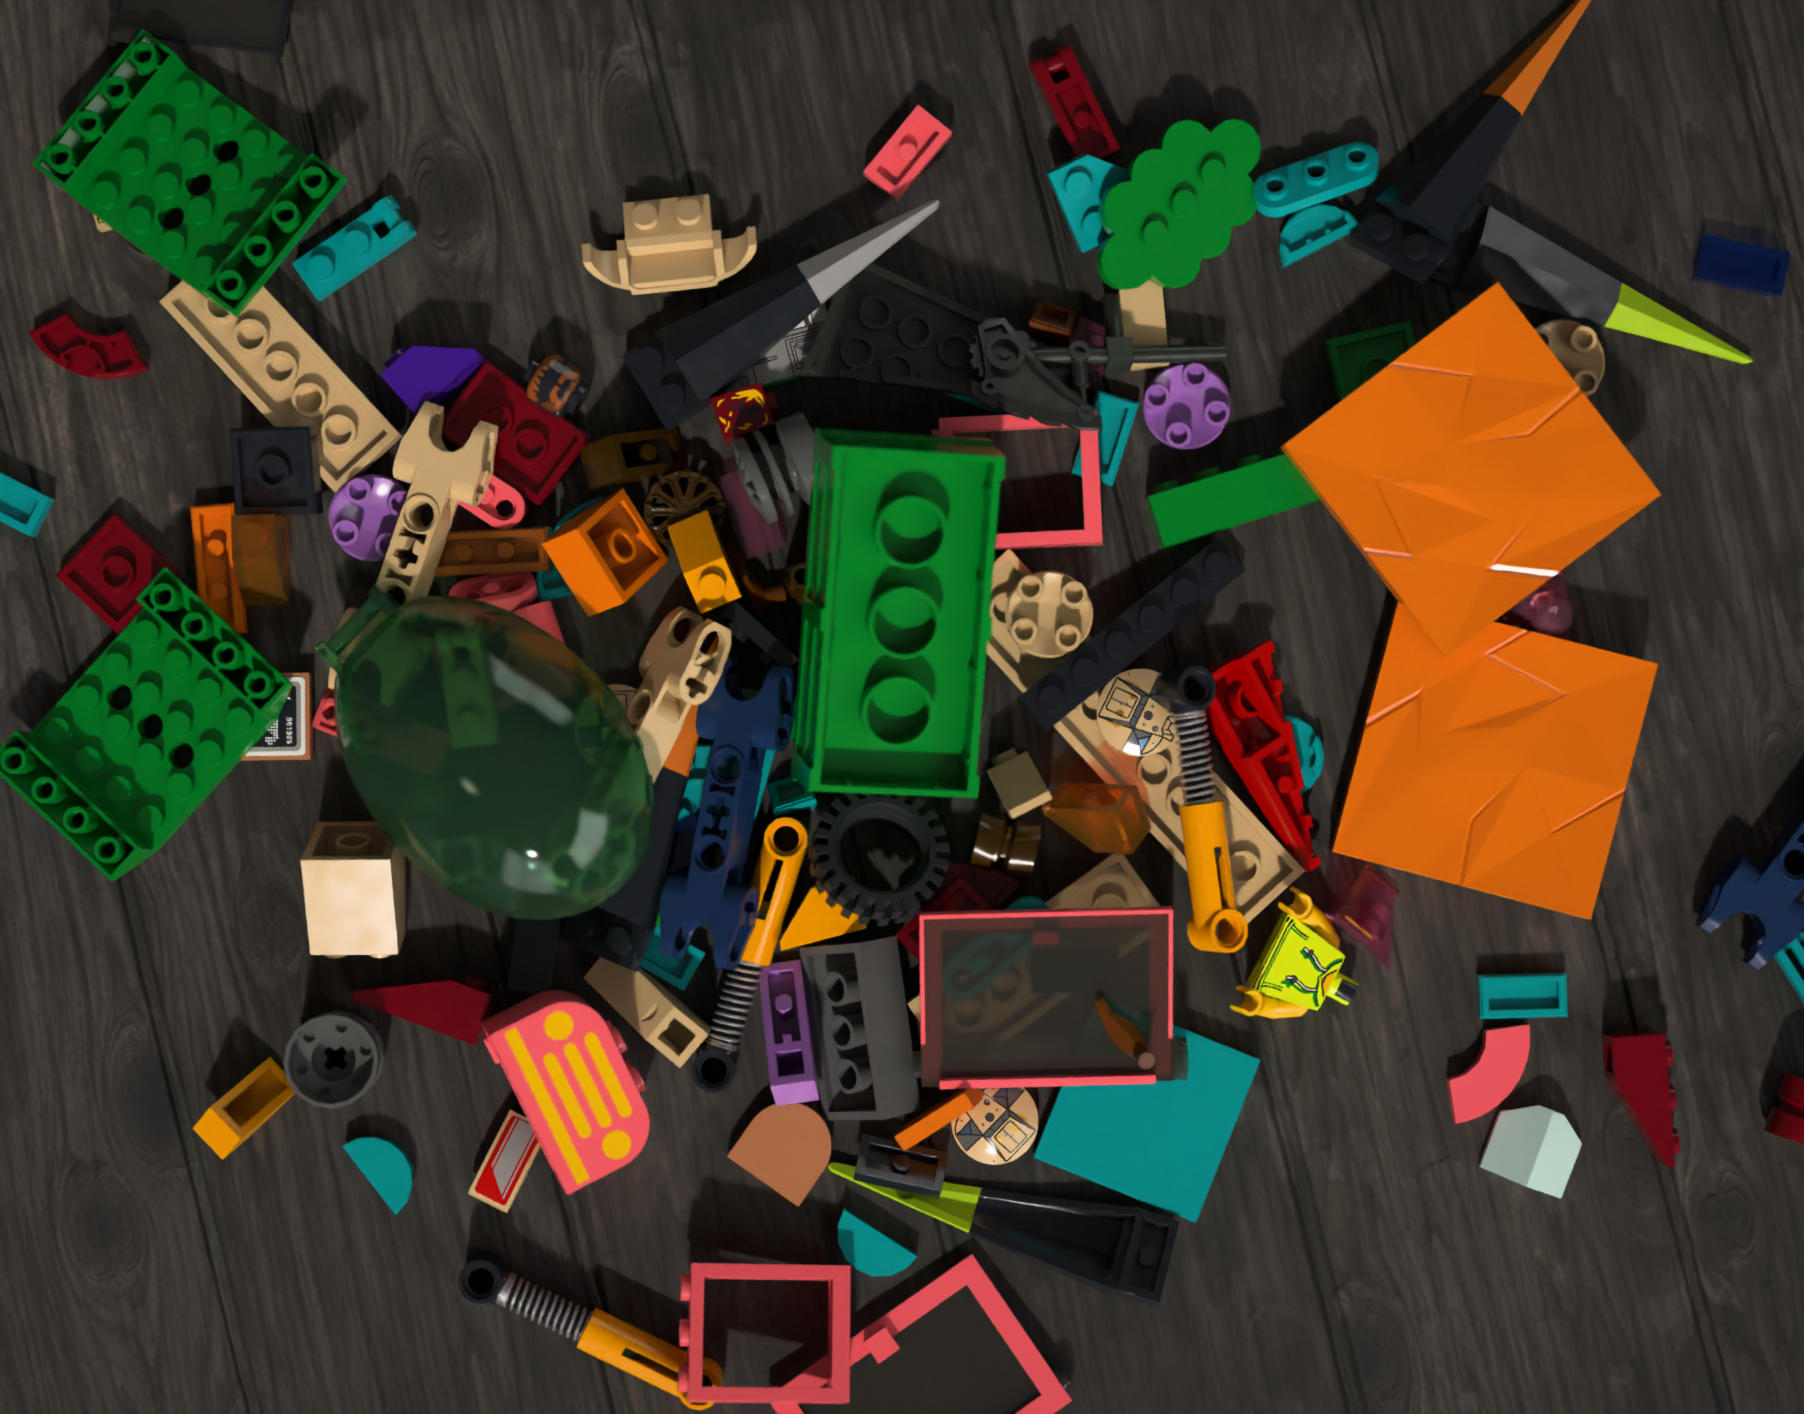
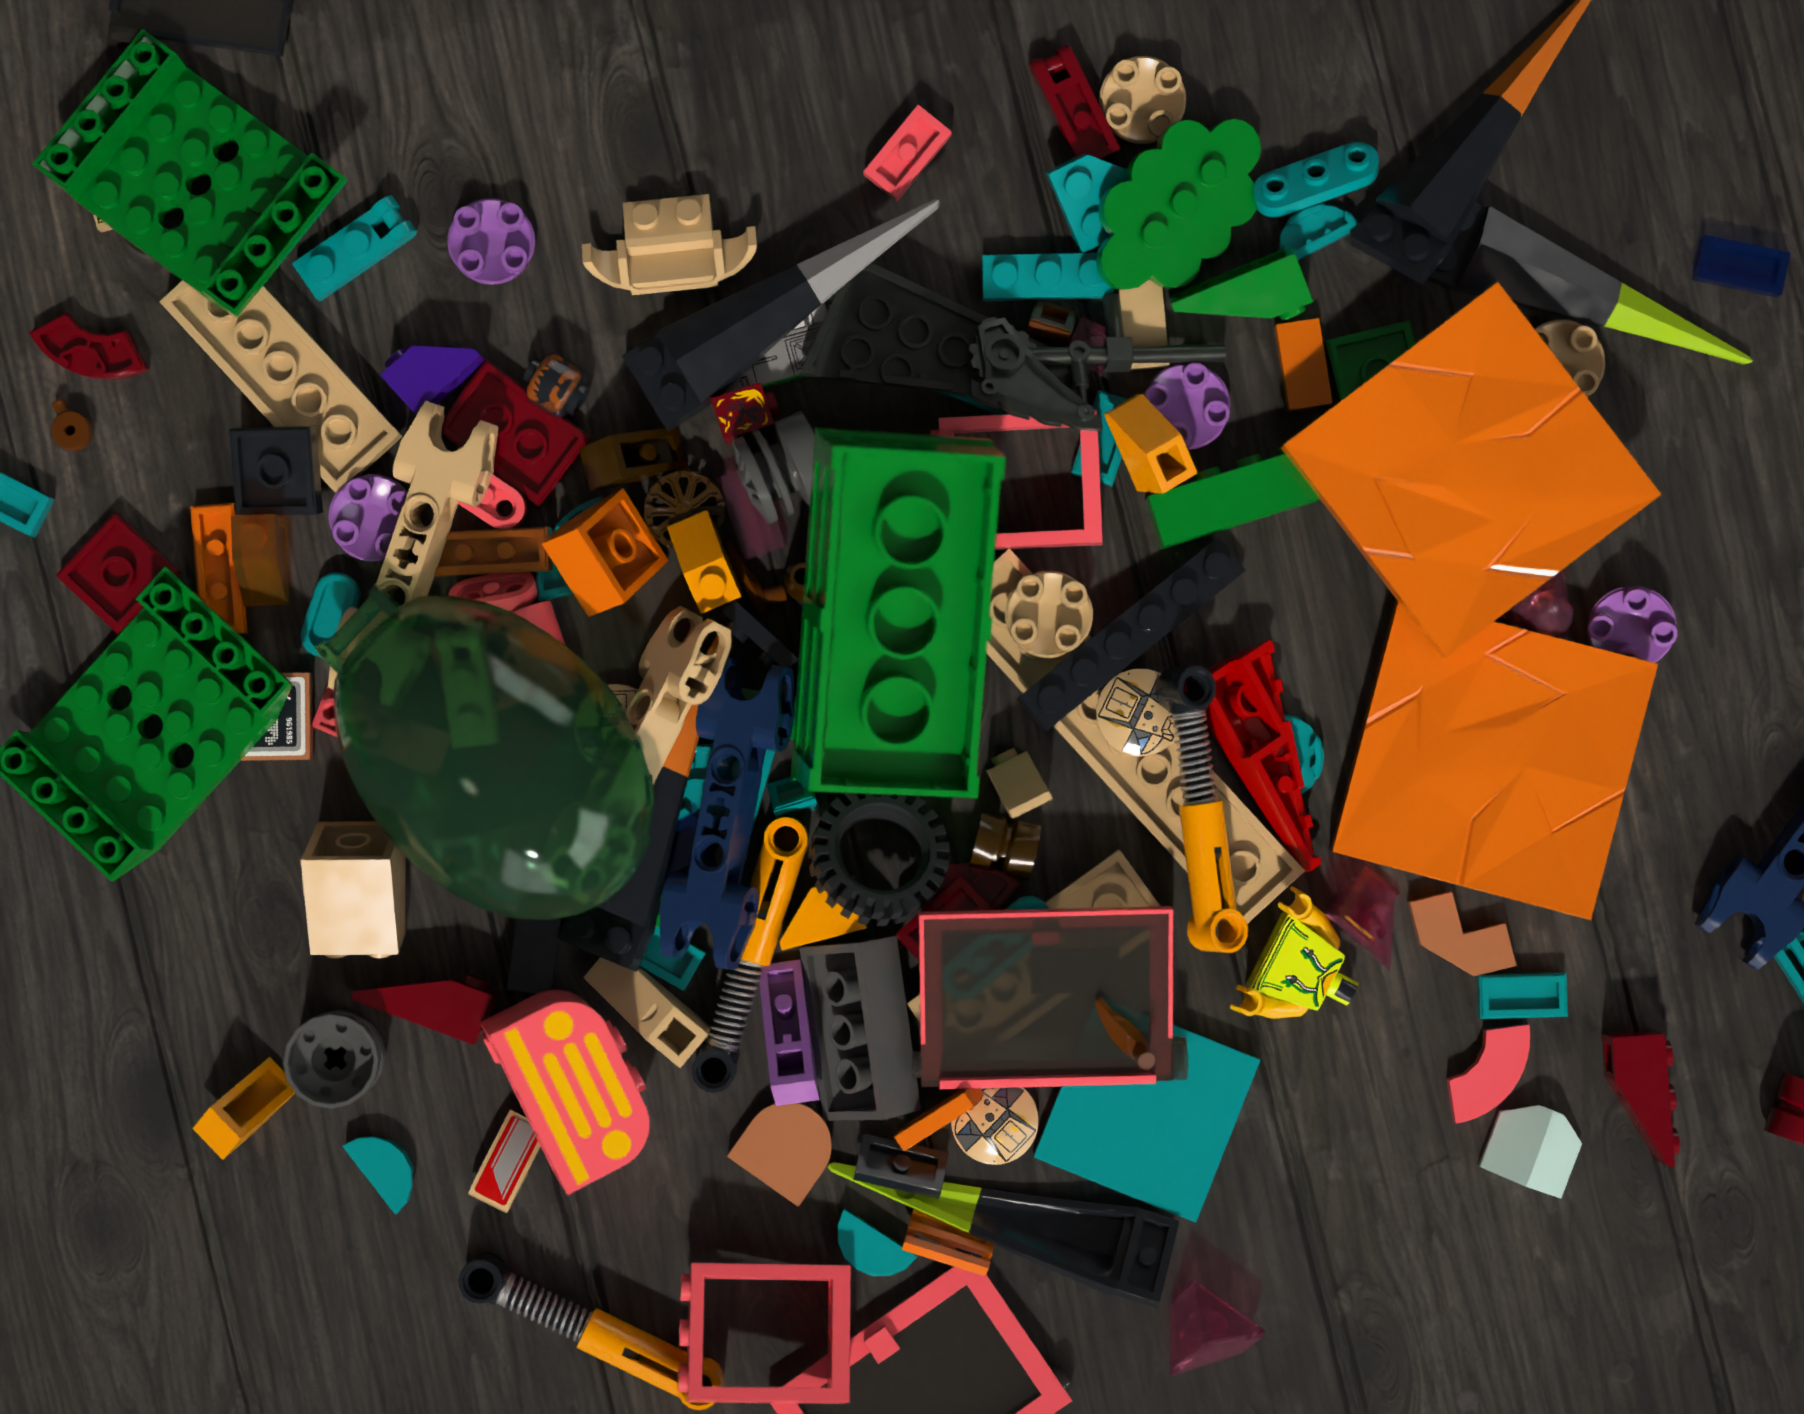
clear orange slope [1042,783,1151,855] -> none
none -> reddish brown piece [51,398,94,452]
none -> teal tile [301,572,361,658]
none -> medium lavender dish [448,198,535,285]
none -> orange tile [902,1208,994,1276]
none -> teal plate [982,253,1114,301]
none -> tan dish [1099,56,1186,144]
none -> light orange slope [1104,394,1197,494]
none -> green slope [1168,246,1313,320]
none -> clear pink slope [1170,1279,1265,1377]
none -> orange tile [1274,318,1333,412]
none -> nougat tile [1407,891,1517,976]
none -> medium lavender dish [1587,586,1677,663]

